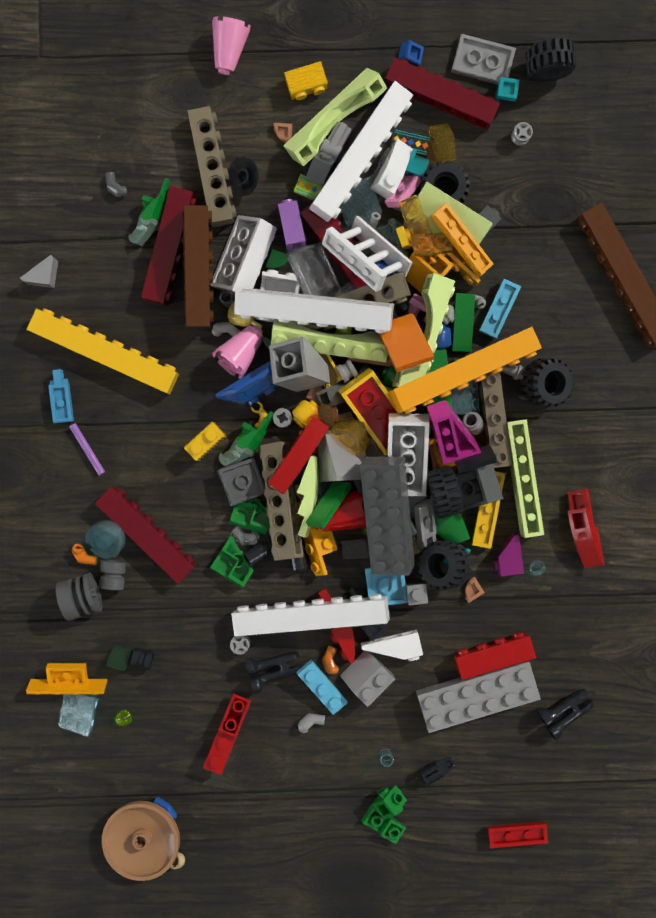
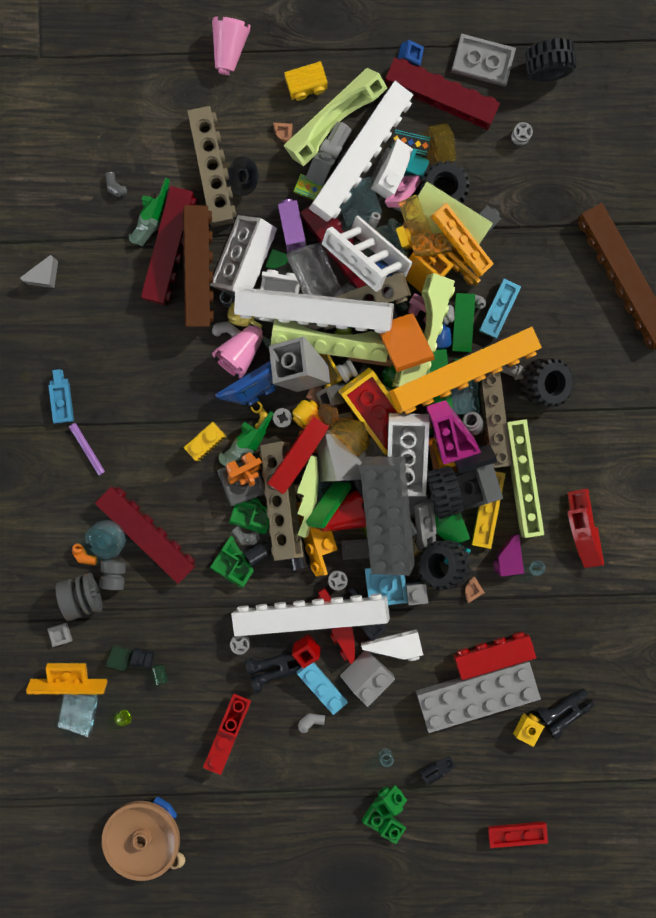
yellow brick [26,308,179,395] -> none
orange arm [322,645,339,675] -> none
teal panel [495,77,520,102] -> none
none -> light grey tile [47,623,73,647]
none -> clear green hinge [151,664,168,685]
none -> orange hips [226,452,262,487]
none -> red brick [292,634,321,669]
none -> light grey wheel [328,570,347,591]
none -> yellow brick [513,713,544,747]

